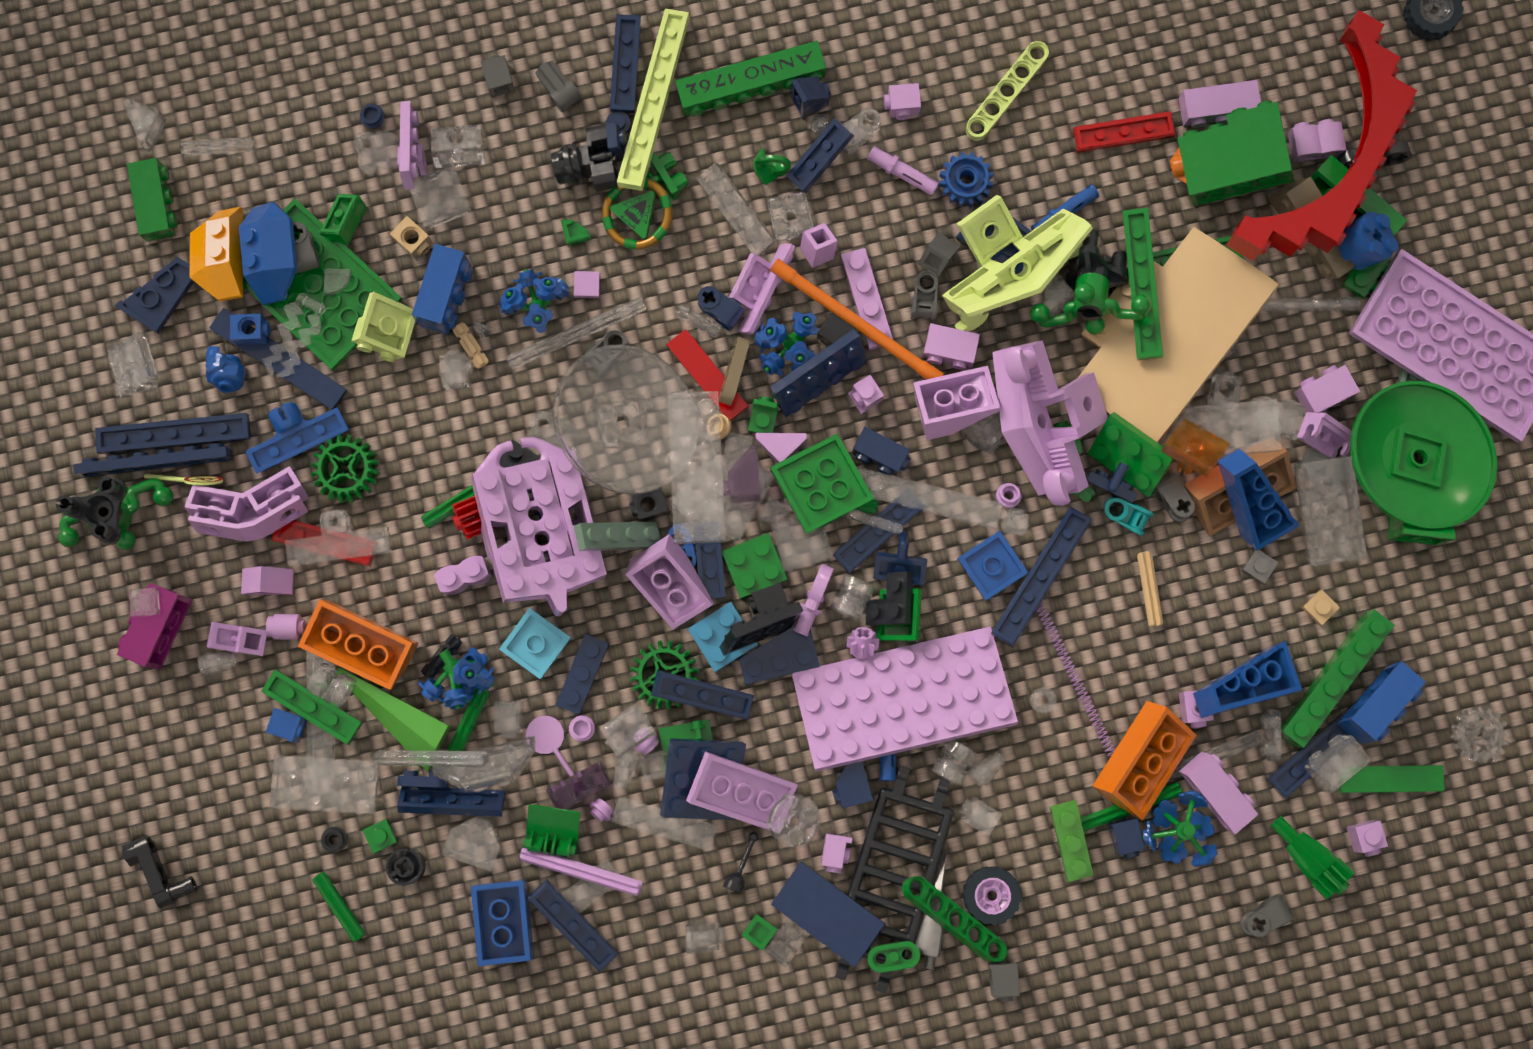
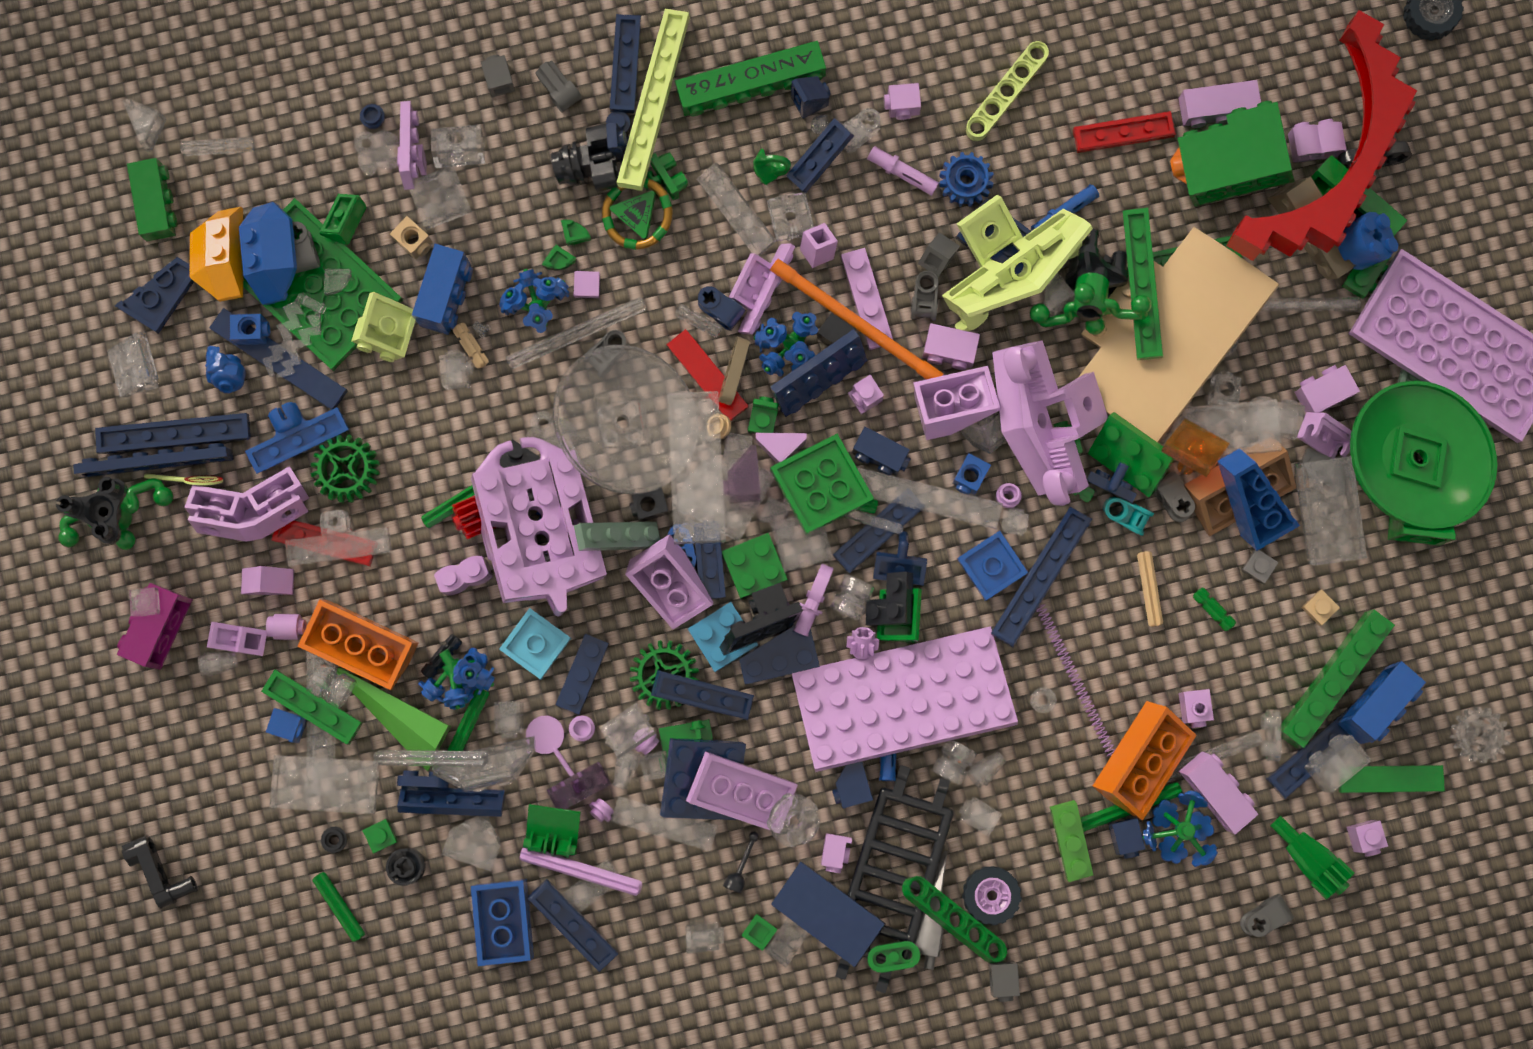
blue wedge [1193,641,1302,718] -> none
none -> green tile [542,244,577,271]
none -> blue brick [952,453,991,496]
none -> green axle [1193,587,1236,631]

